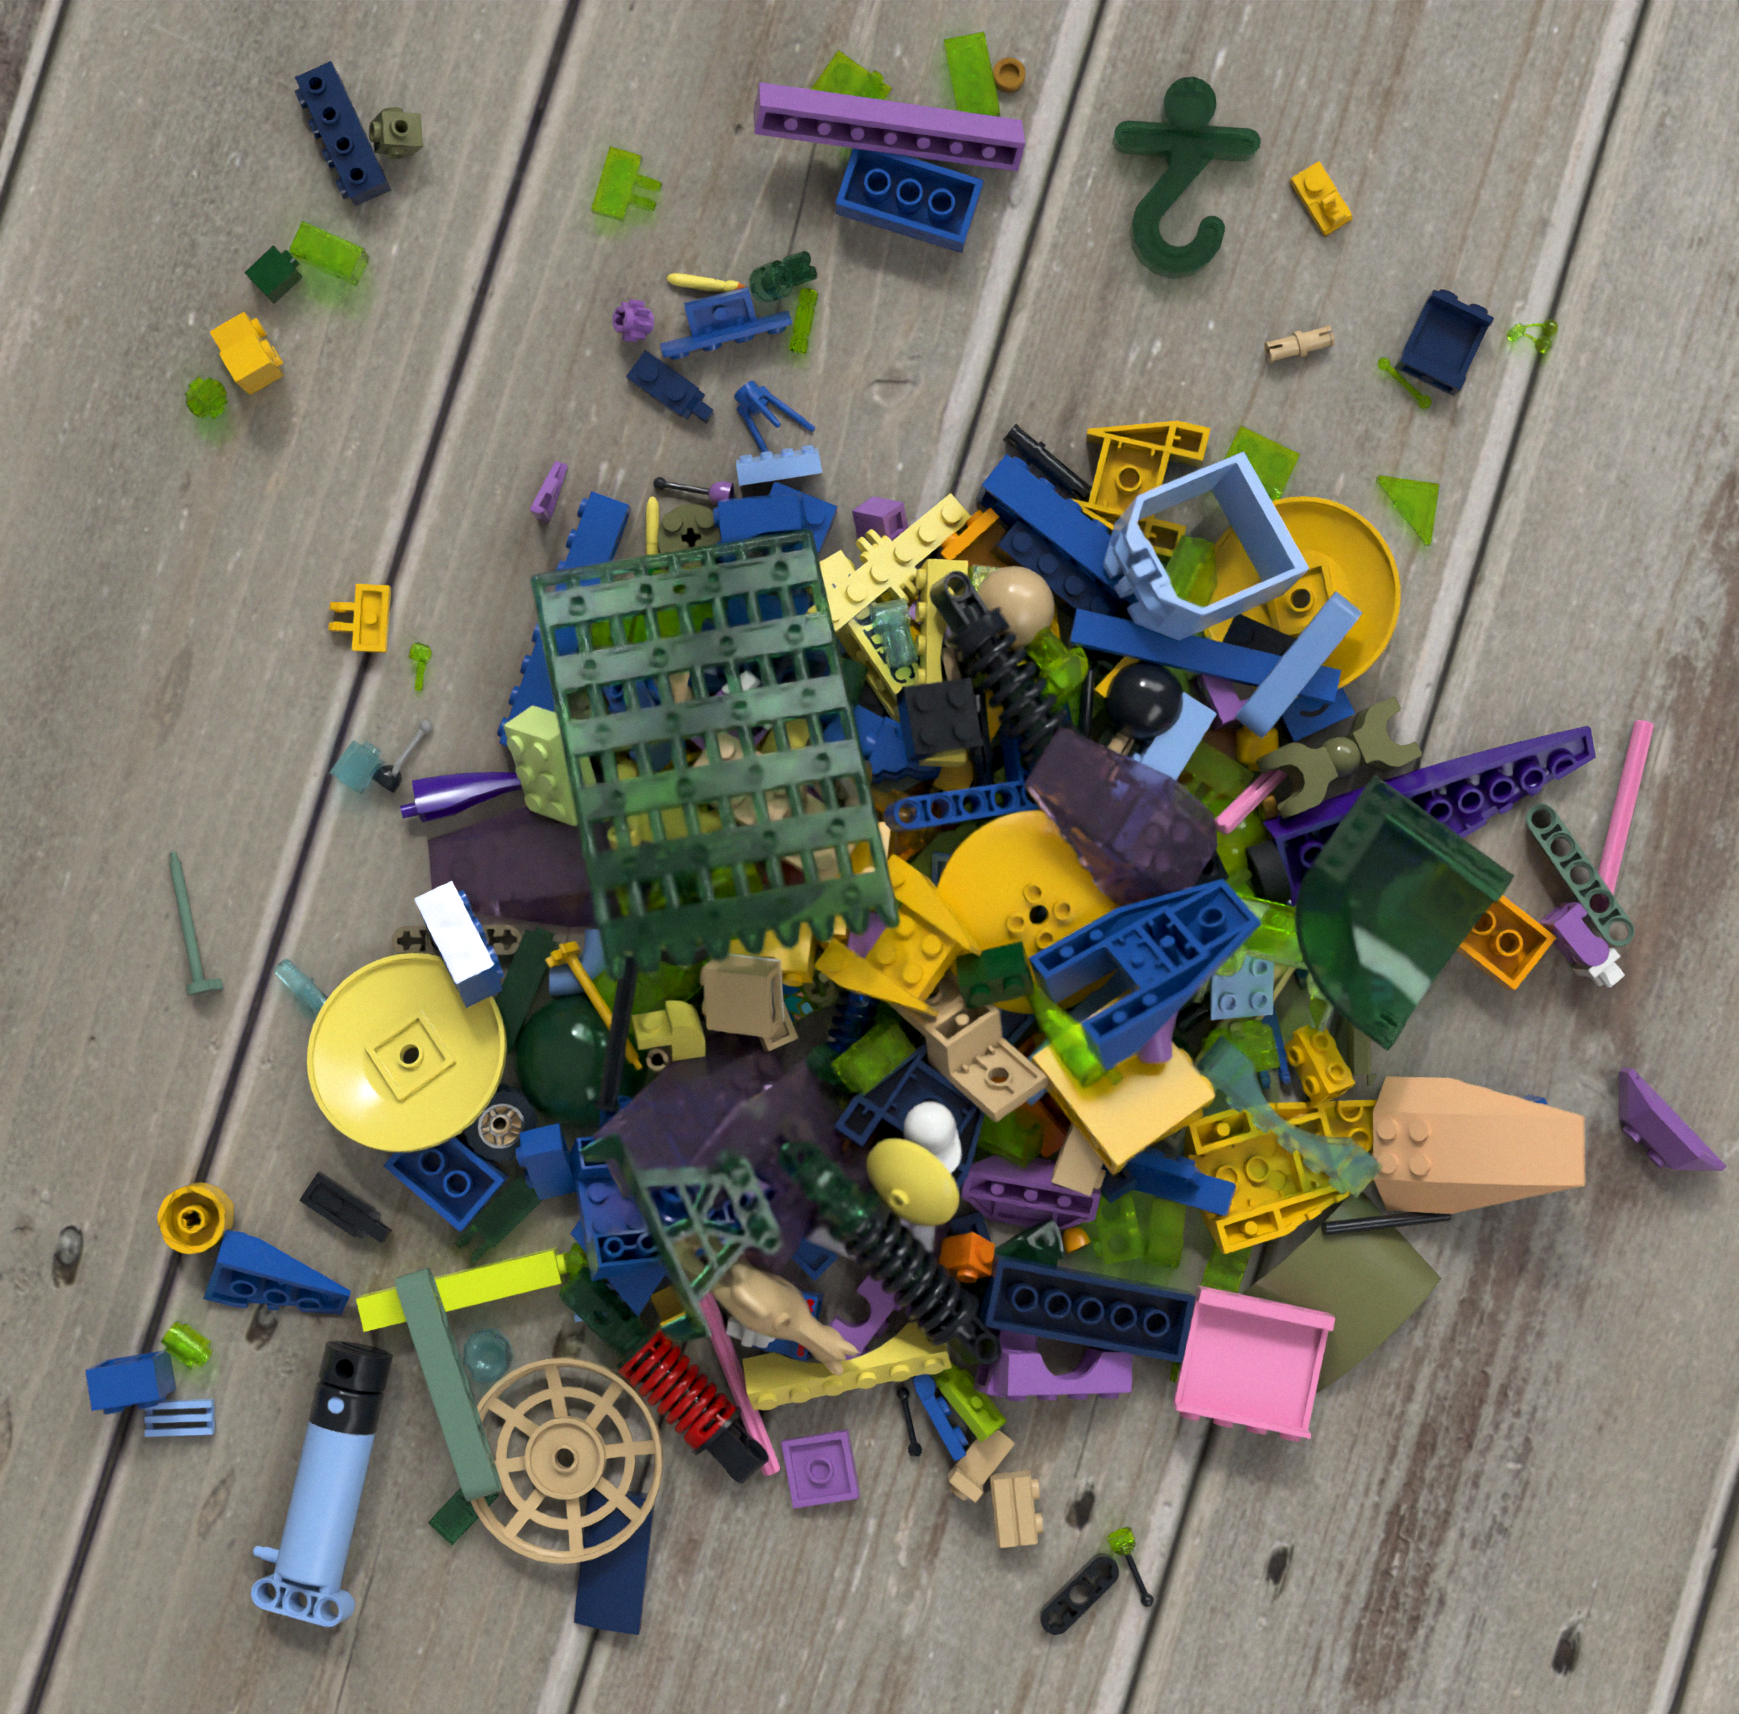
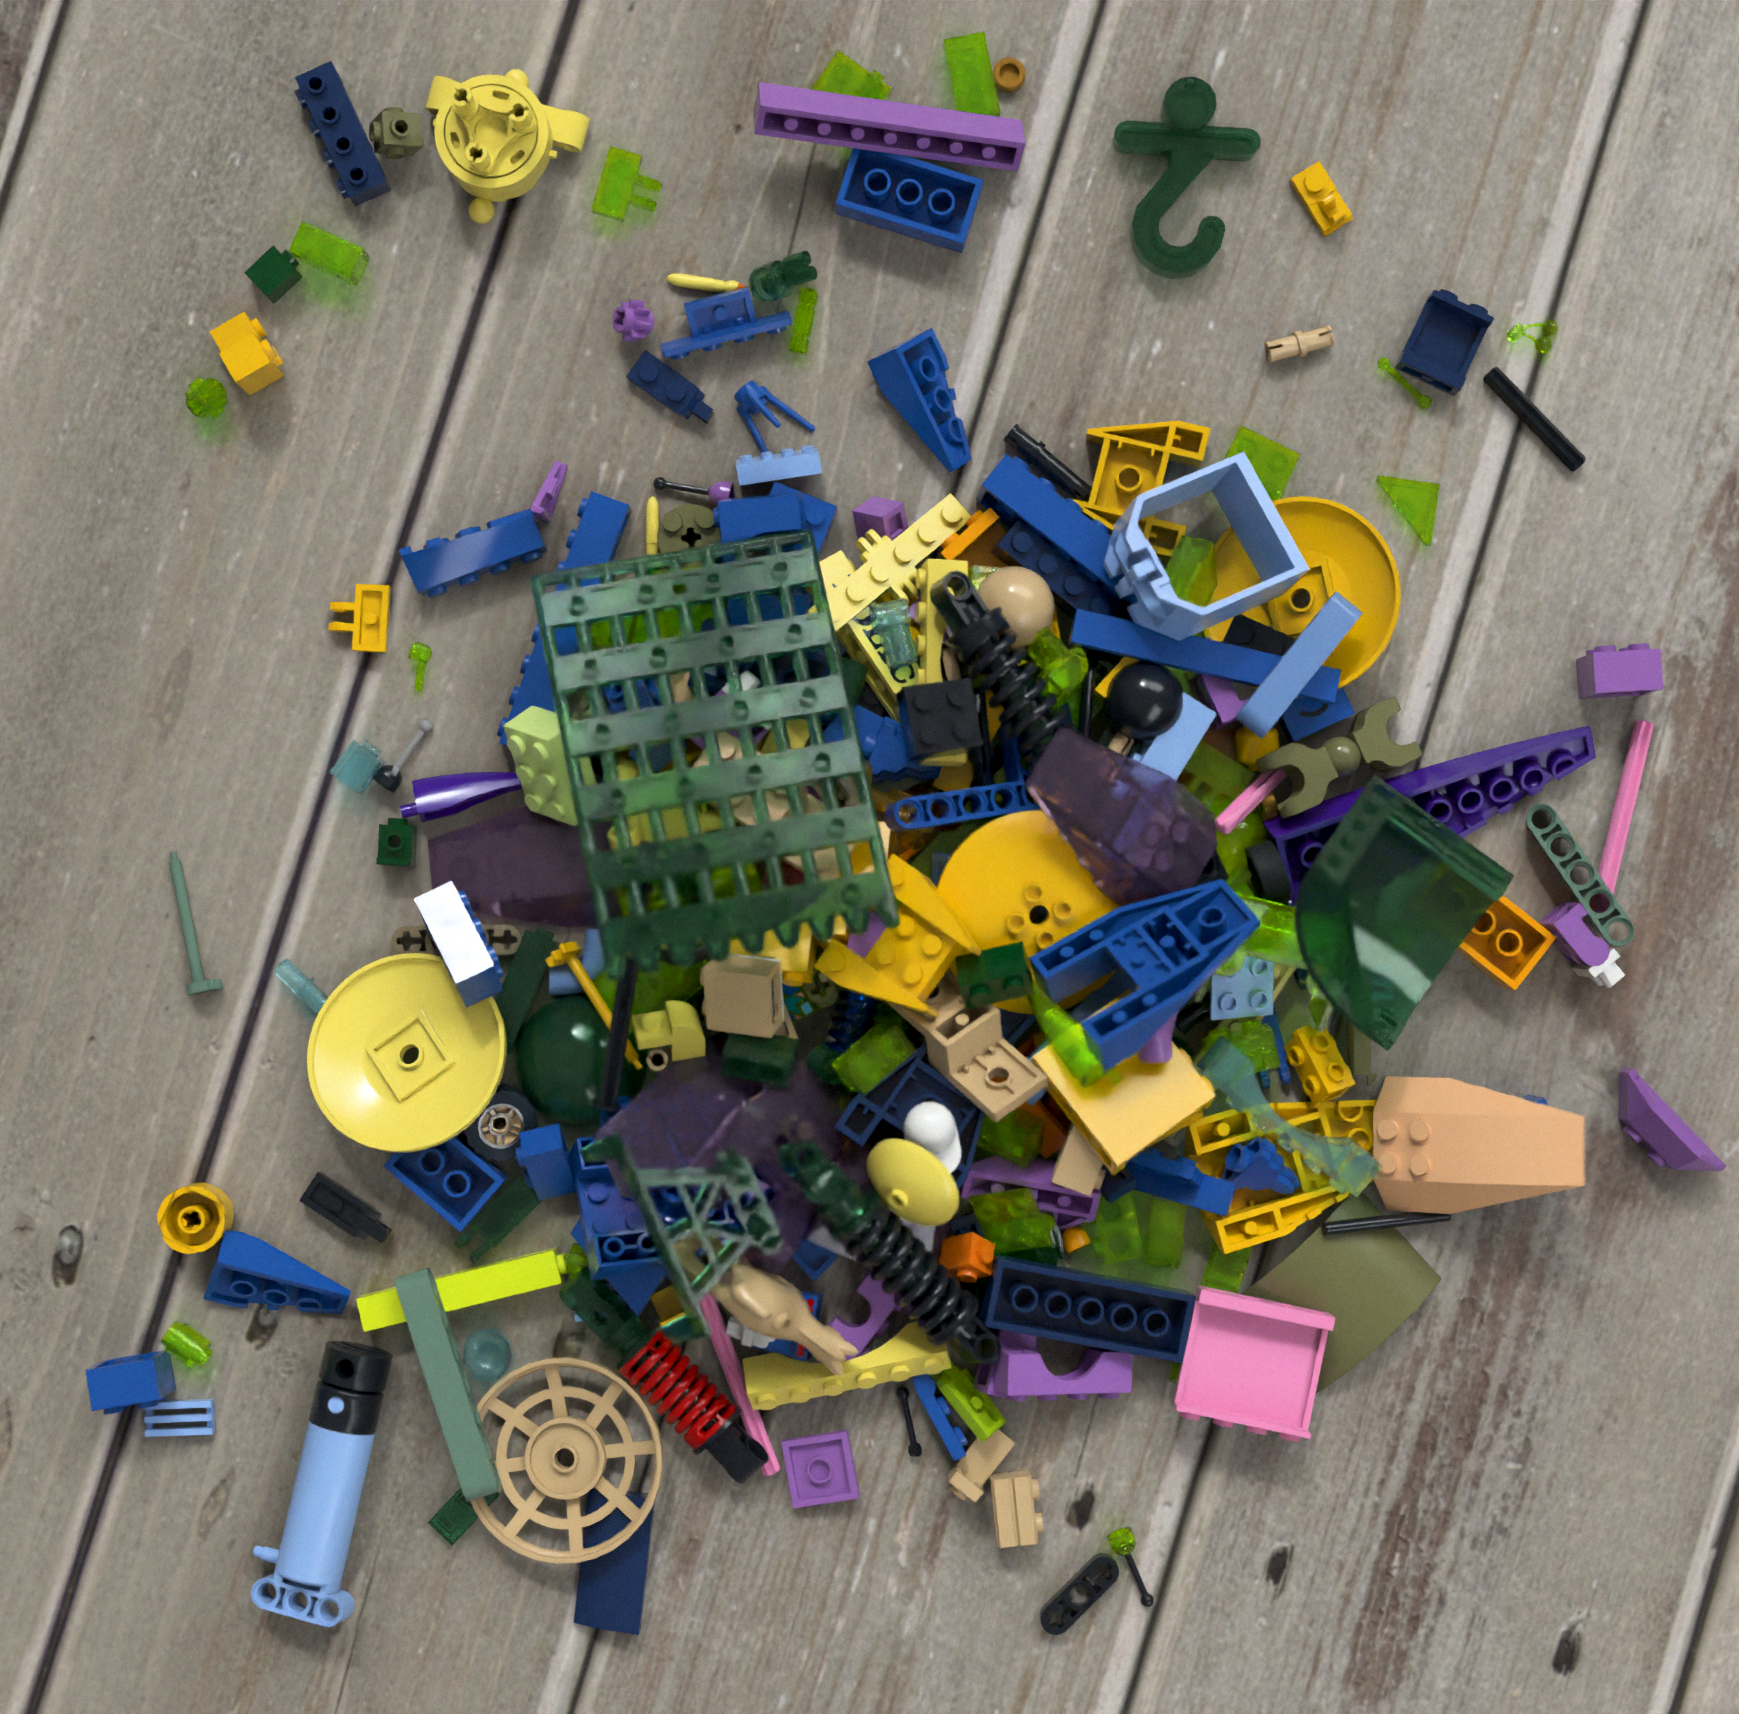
none -> dark green brick [376,818,417,866]
none -> blue wedge [399,508,548,598]
none -> light yellow piece [425,69,590,223]
none -> clear green brick [721,1033,799,1088]
none -> blue wedge [867,328,972,473]
none -> clear neon green hinge [969,1187,1055,1254]
none -> blue rock [1221,1136,1301,1194]
none -> black axle [1483,367,1586,471]
none -> medium lavender brick [1576,643,1664,699]

